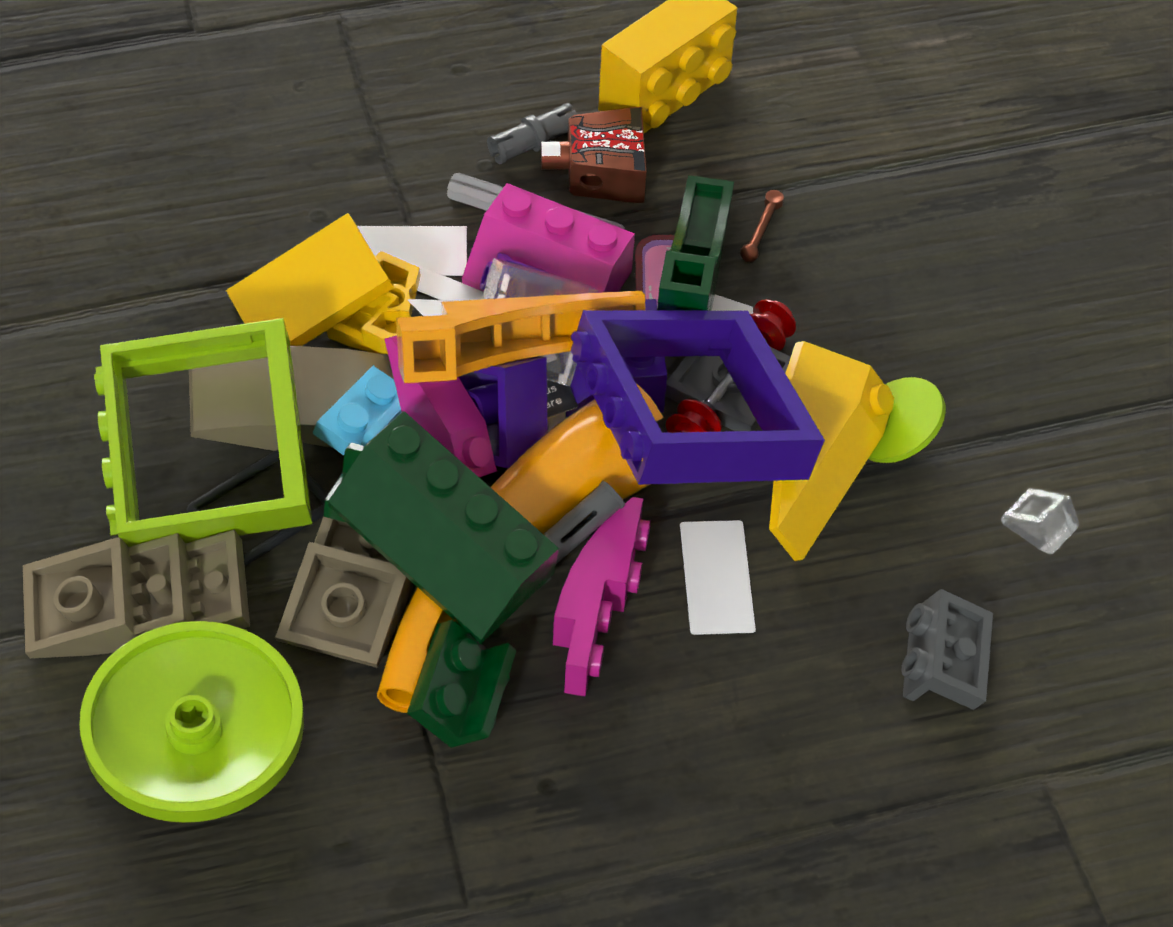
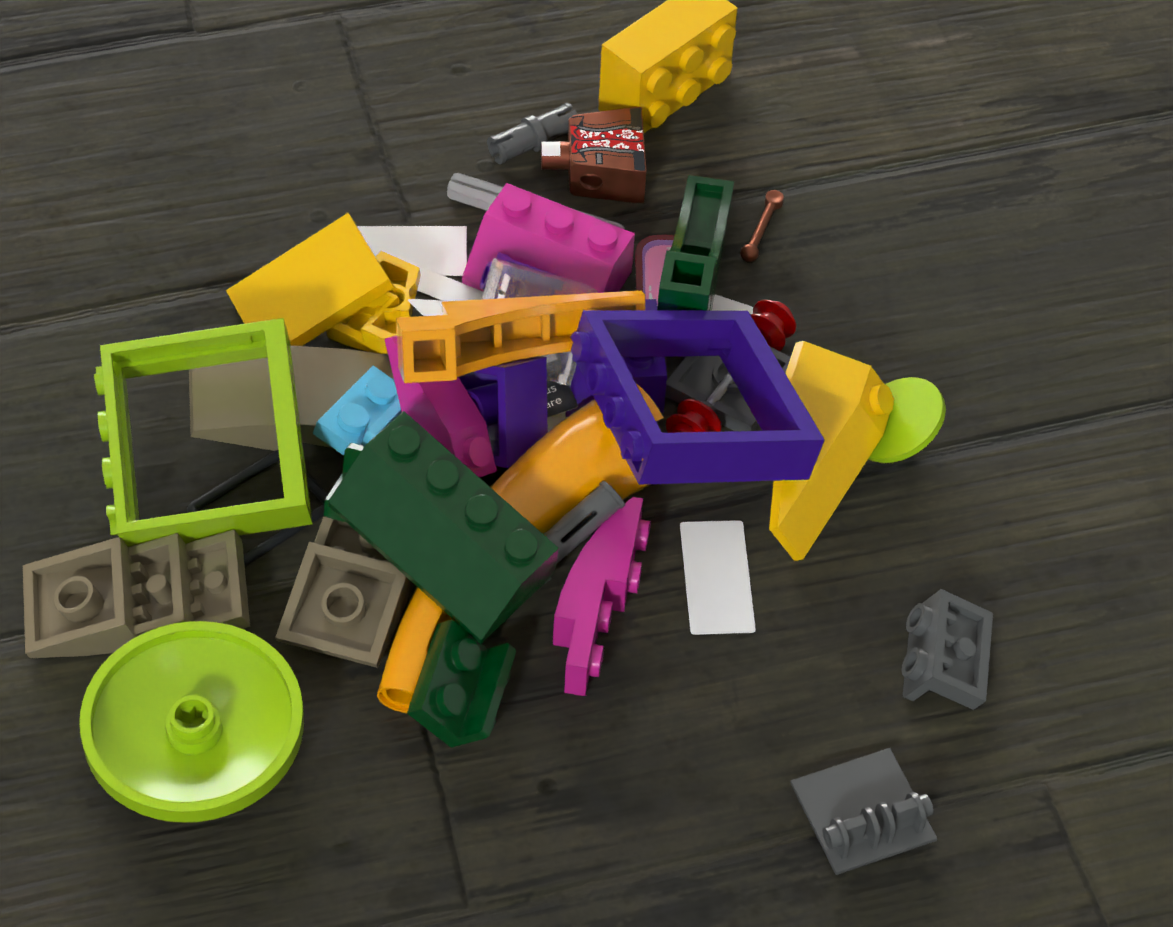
clear slope [1001,488,1079,554] -> none
none -> dark grey hinge [790,748,937,875]

